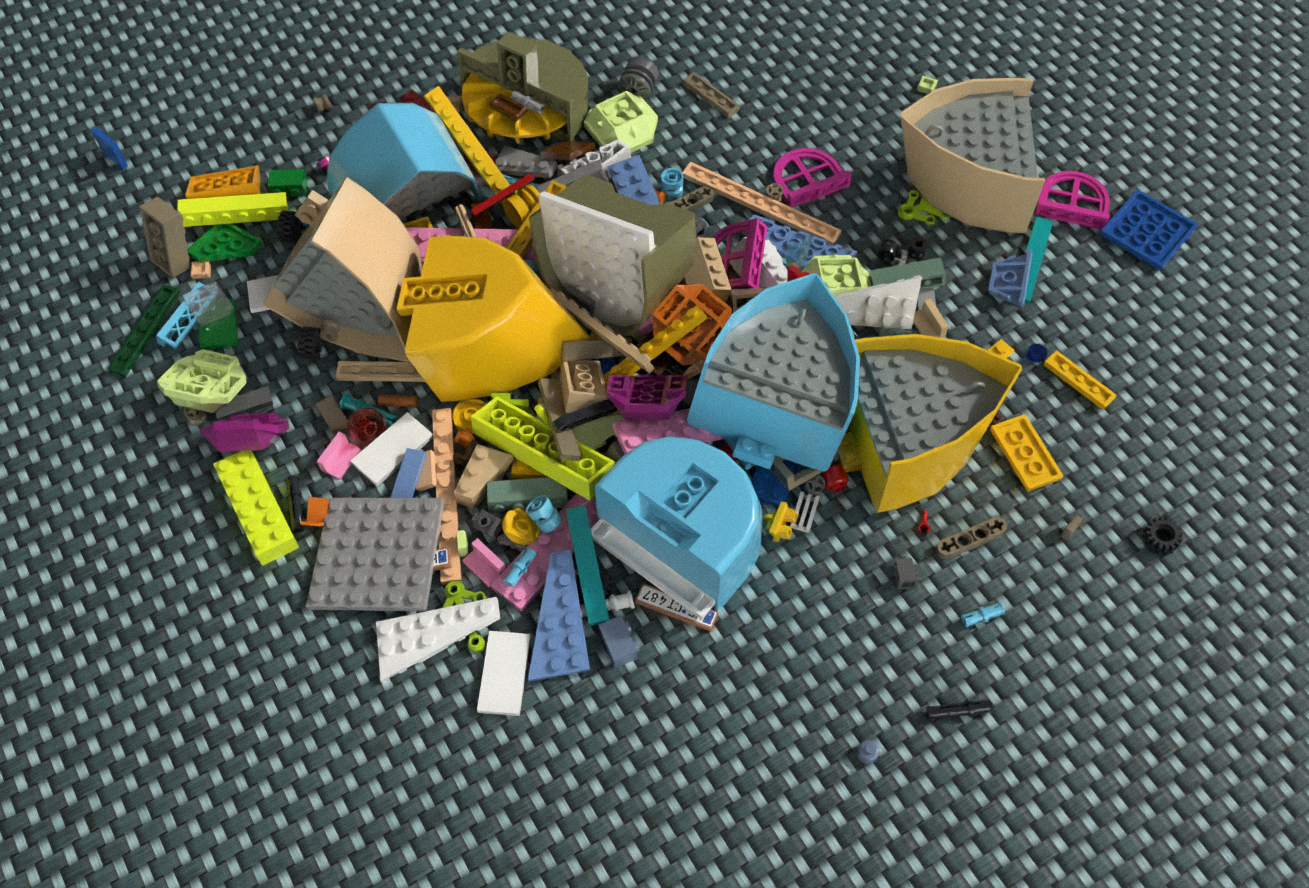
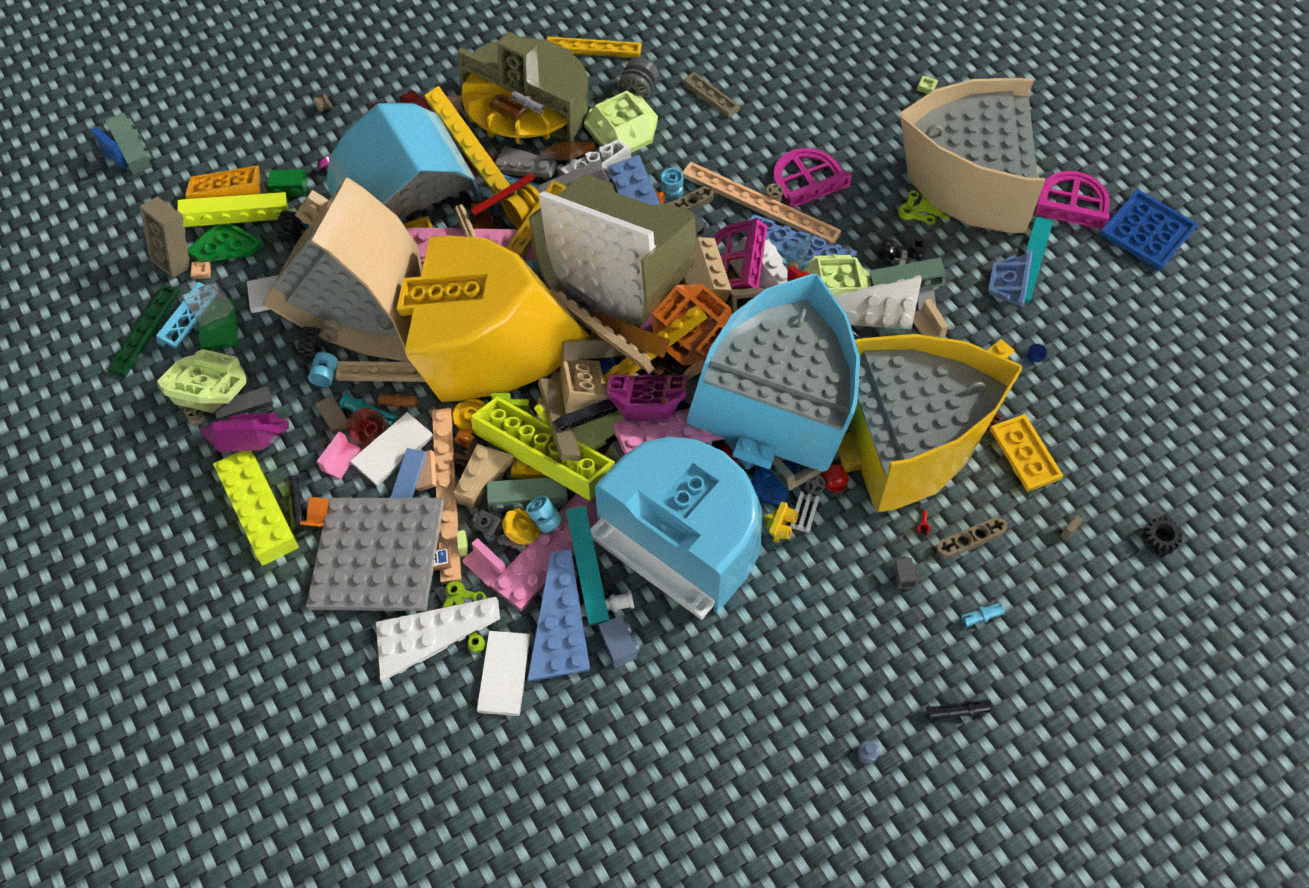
medium azure pin [503,547,537,588] -> none
tile [635,583,719,632] -> none
yellow plate [1043,350,1117,410] -> none
none -> sand green brick [105,113,152,175]
none -> medium azure wheel [308,352,338,387]
none -> yellow tile [547,37,641,58]
none -> dark orange tile [590,310,670,358]

